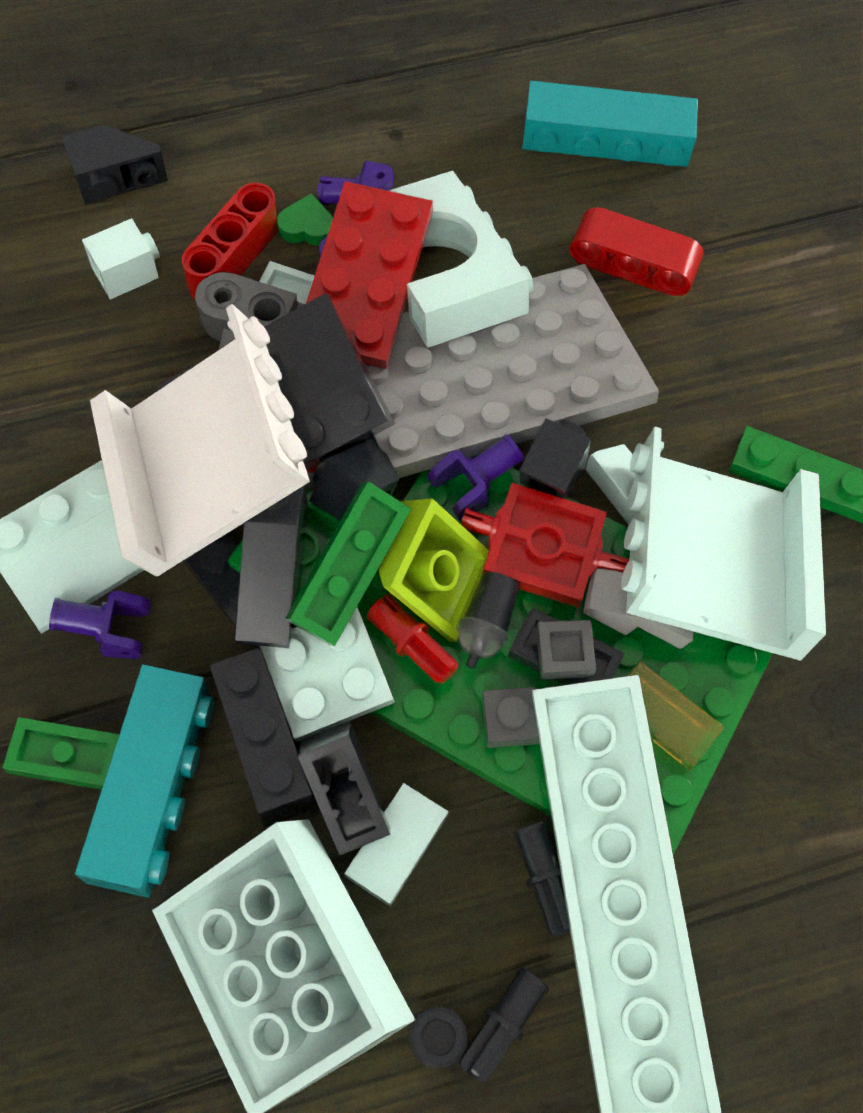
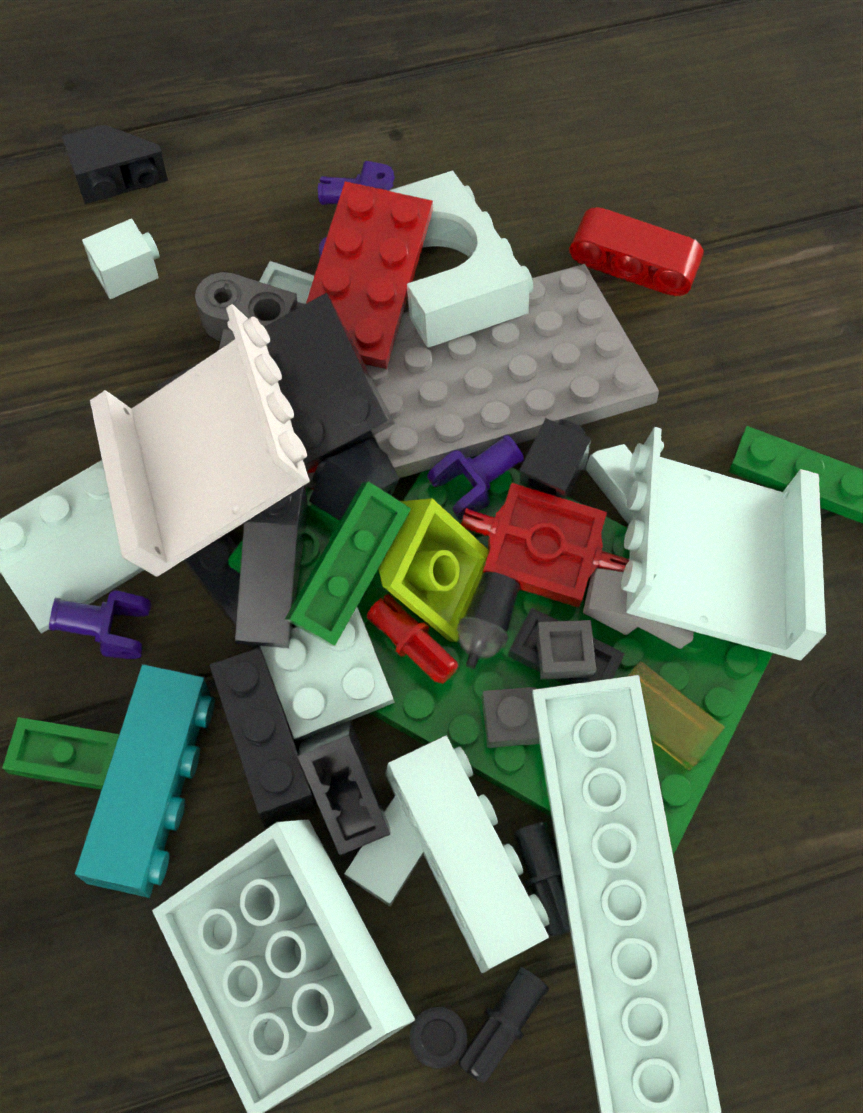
red beam [182,183,278,299] -> none
green tile [277,193,333,246] -> none
teal brick [522,81,698,167] -> none
none -> light aqua brick [385,735,549,973]

